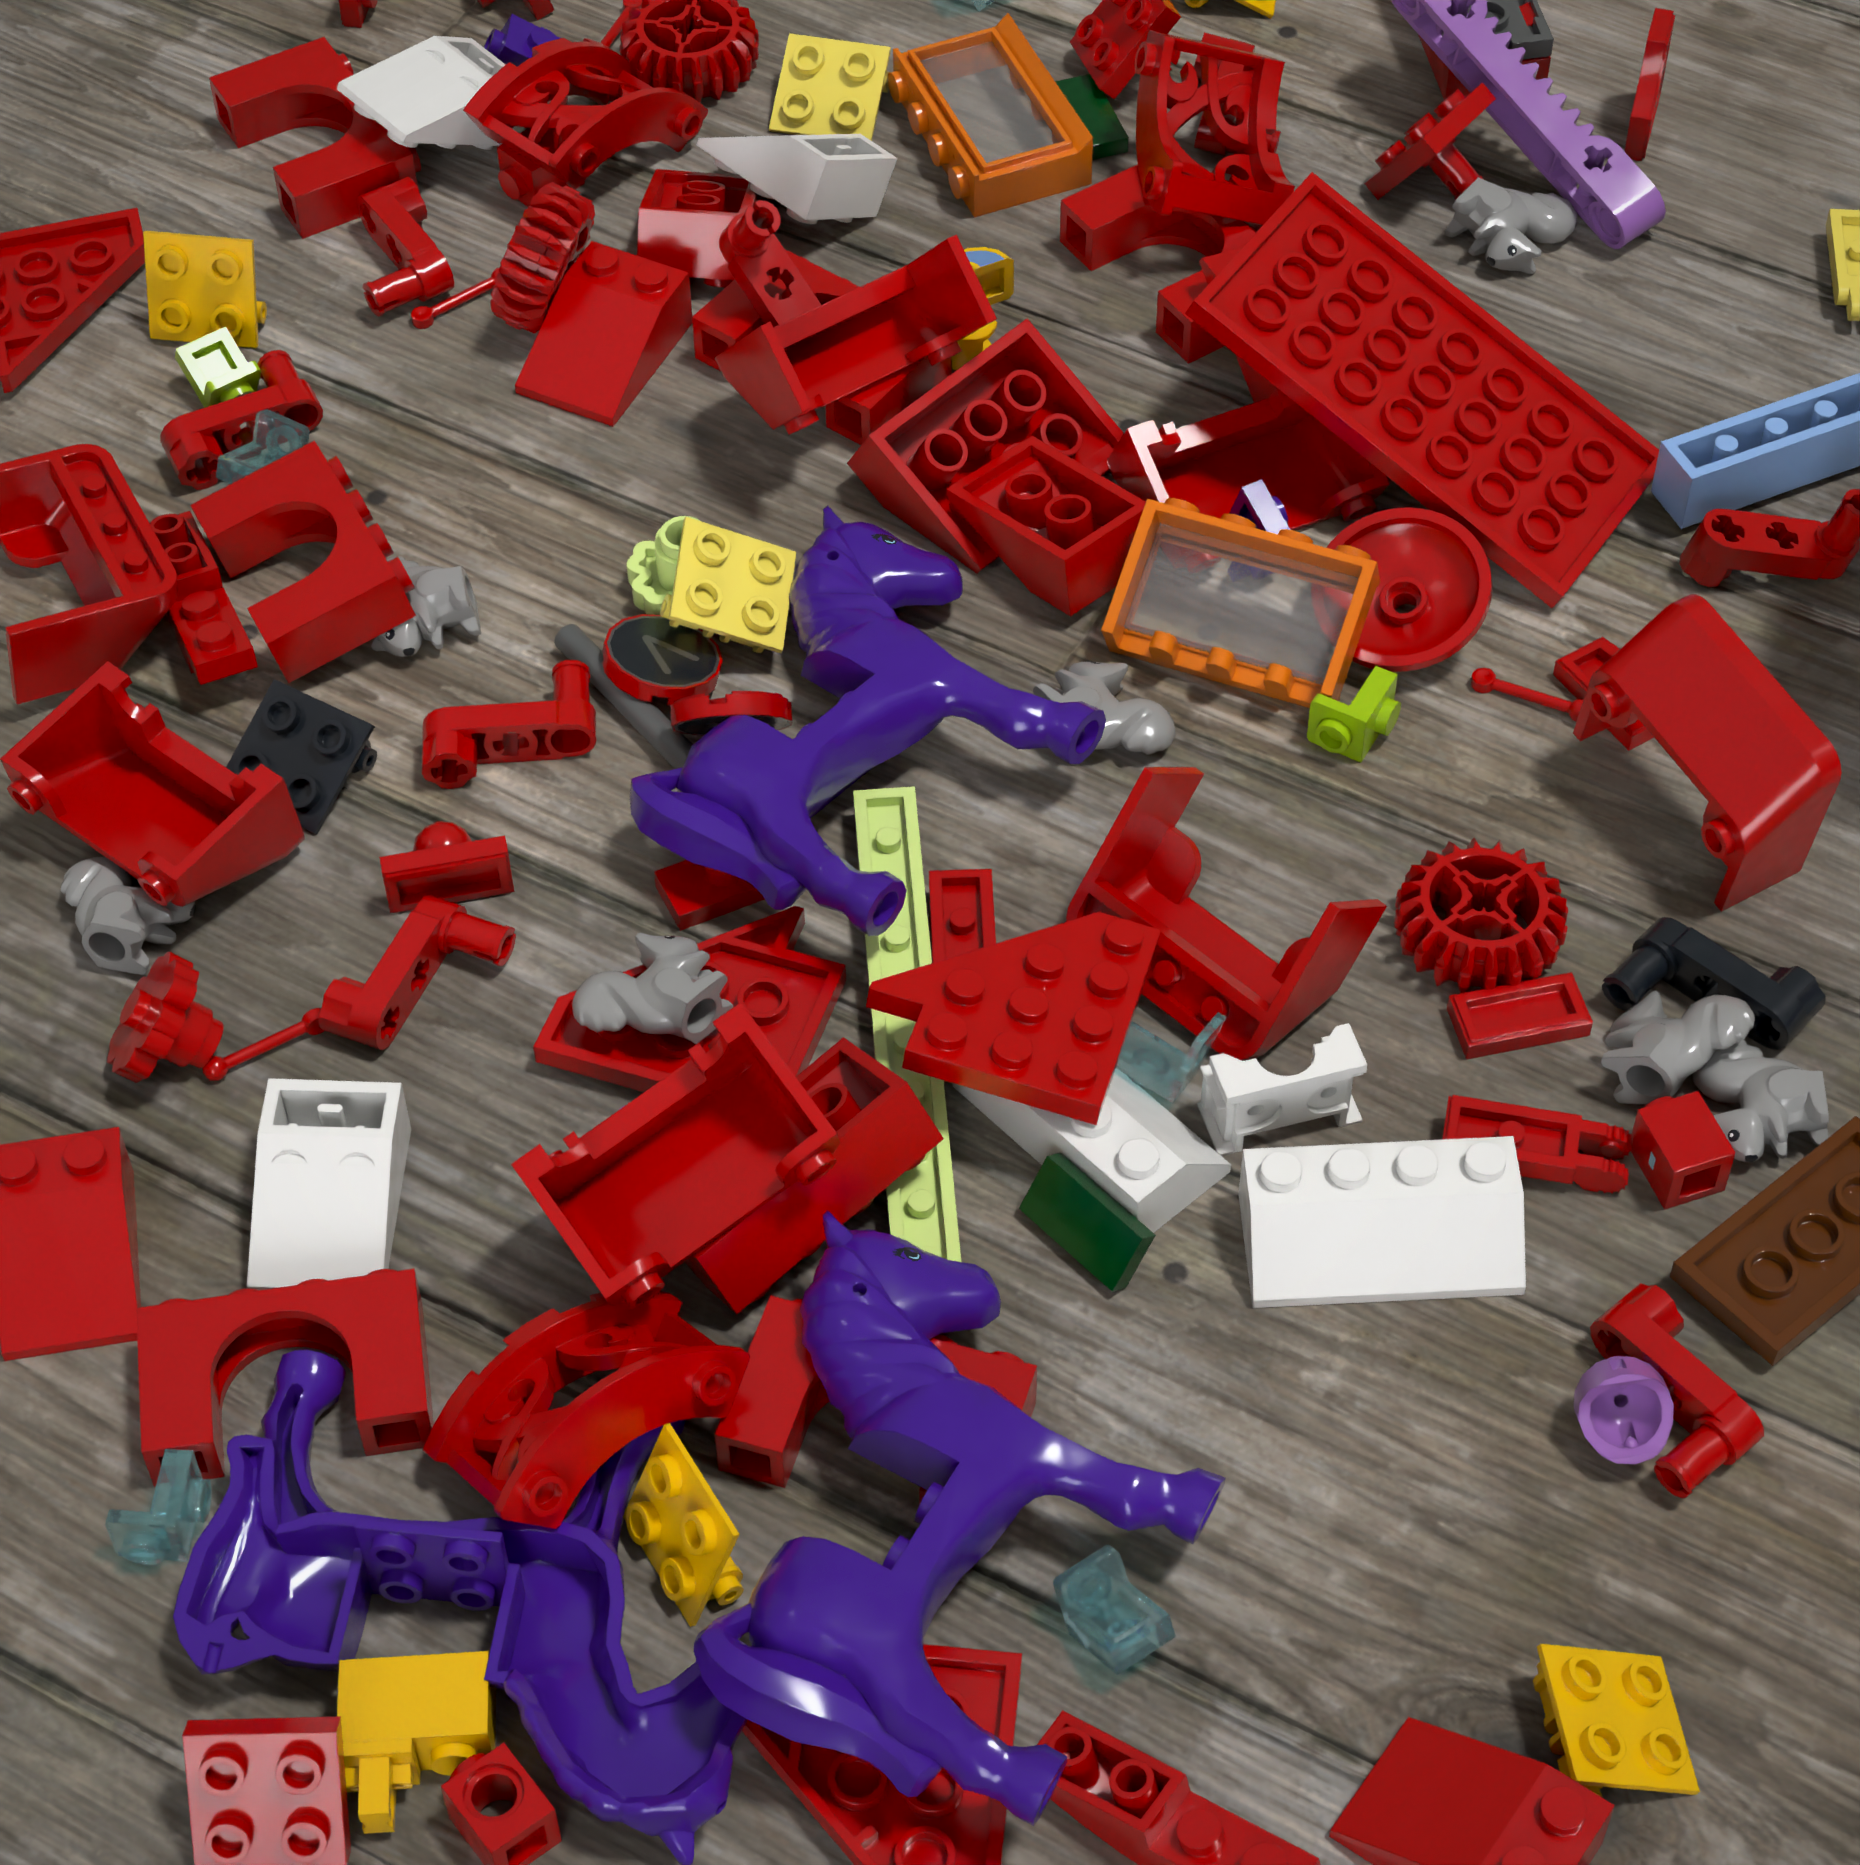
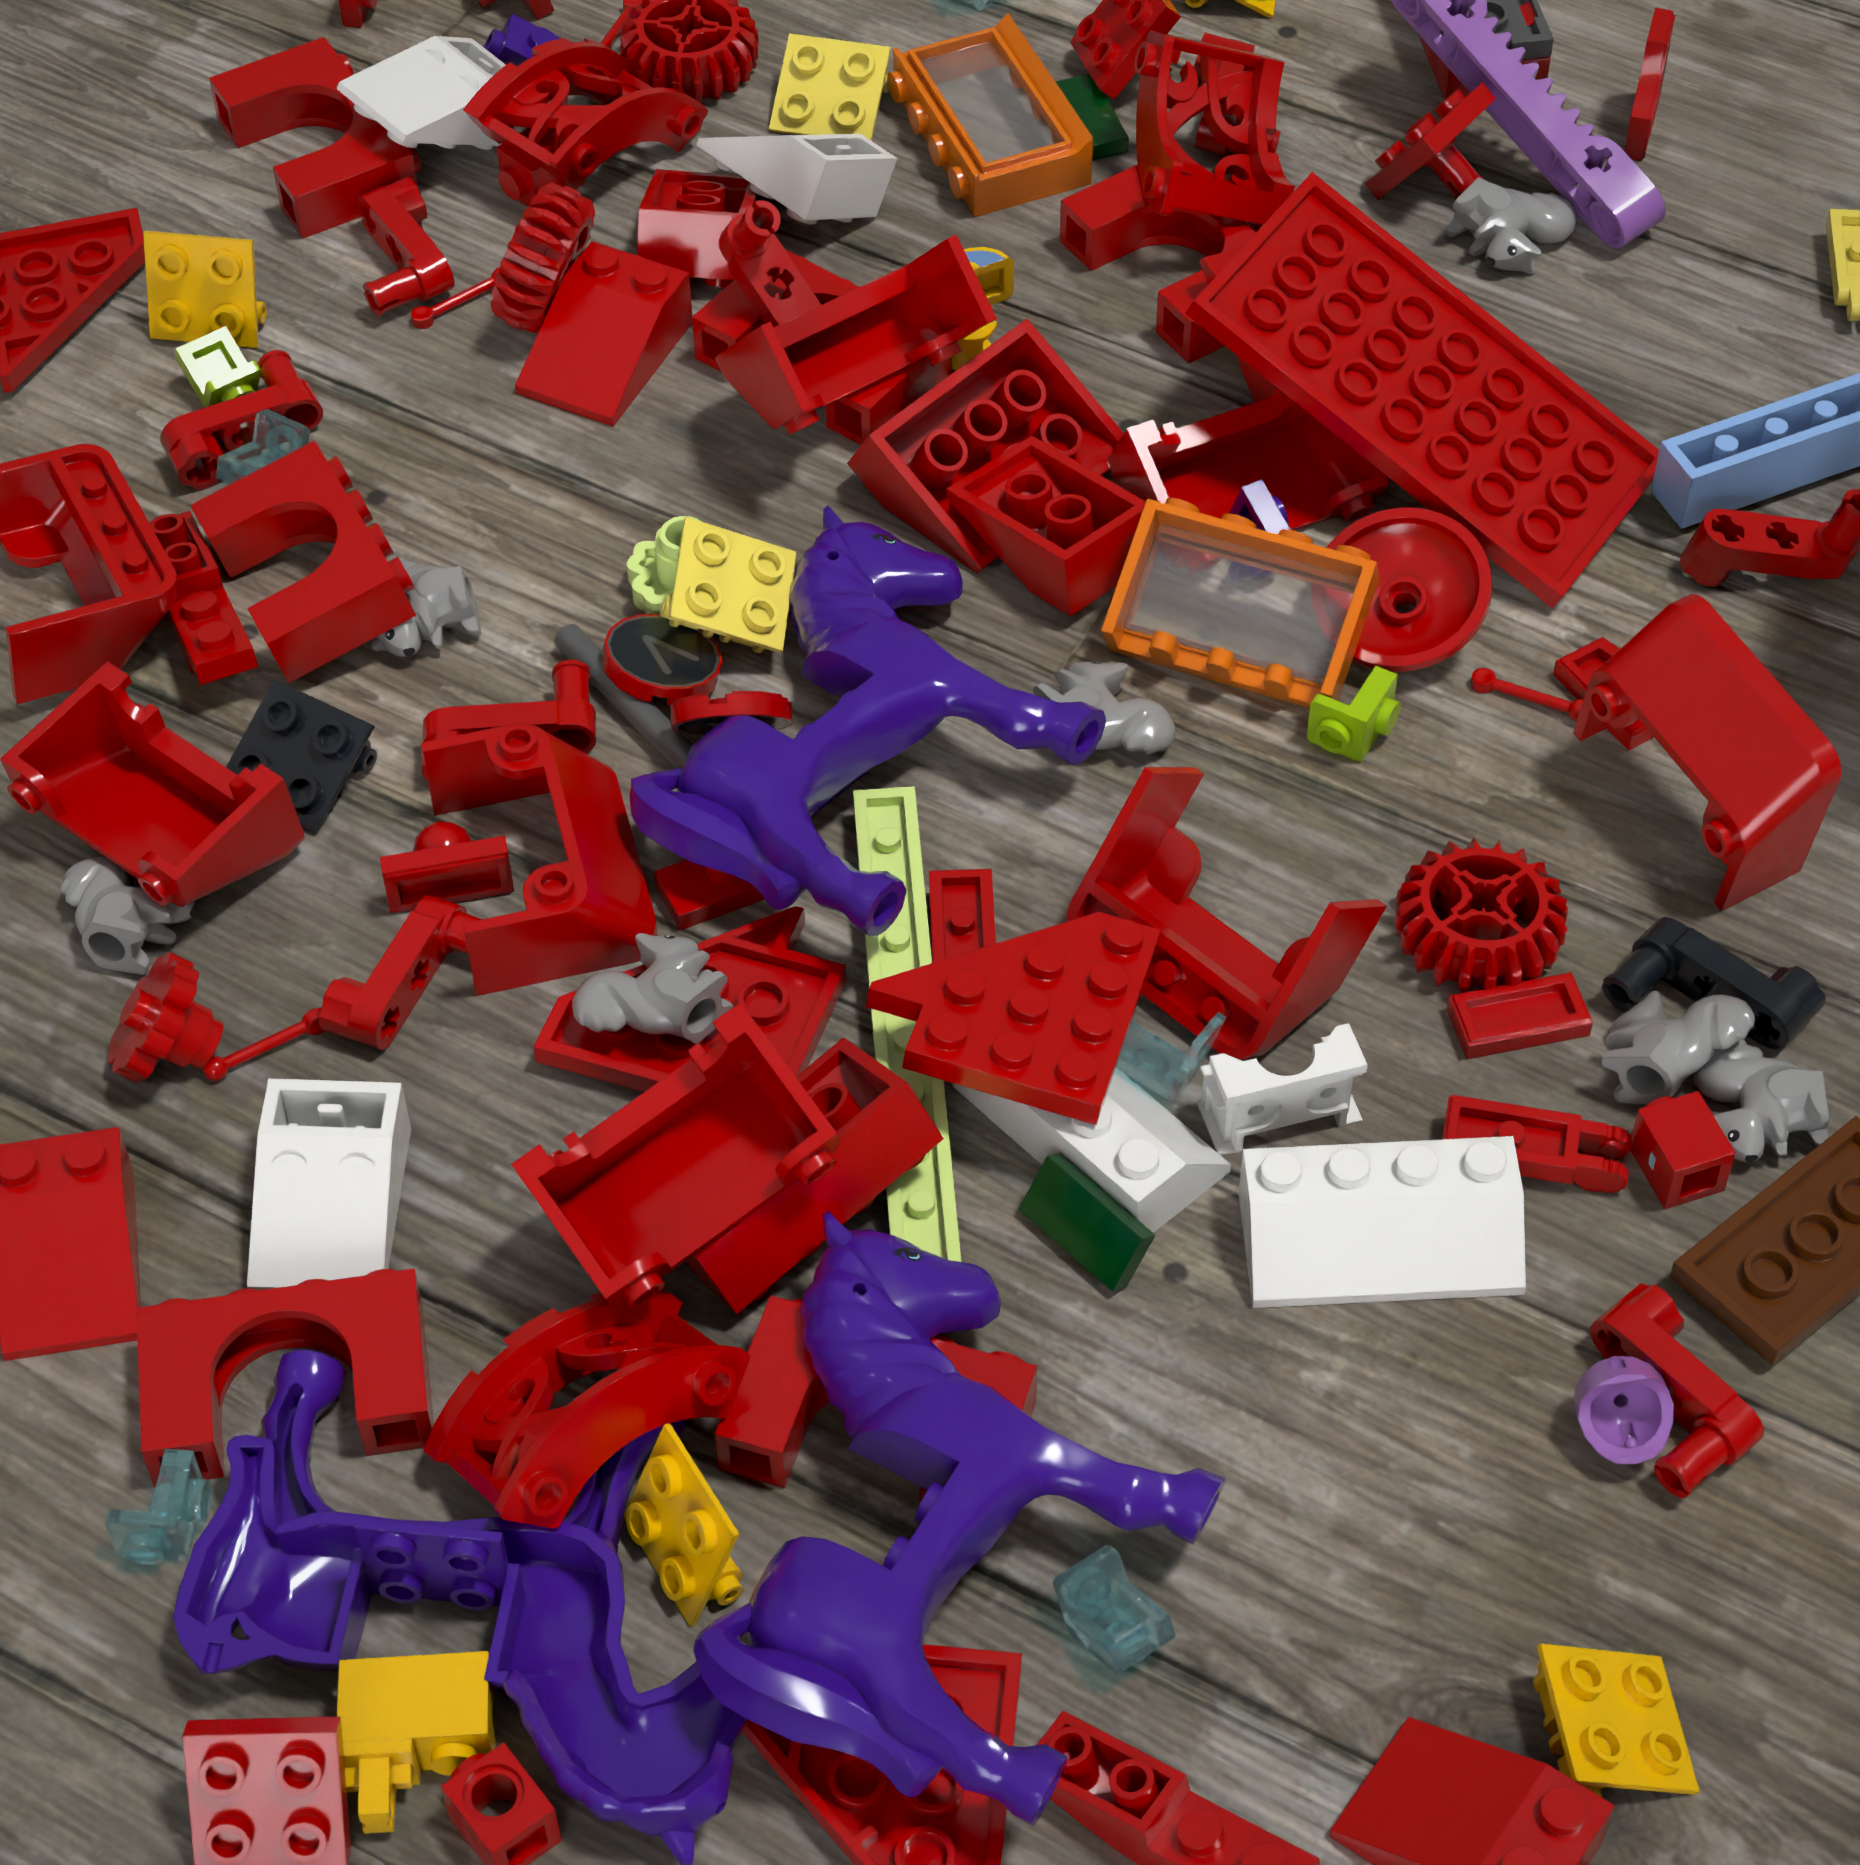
none -> red windscreen [421,723,658,996]

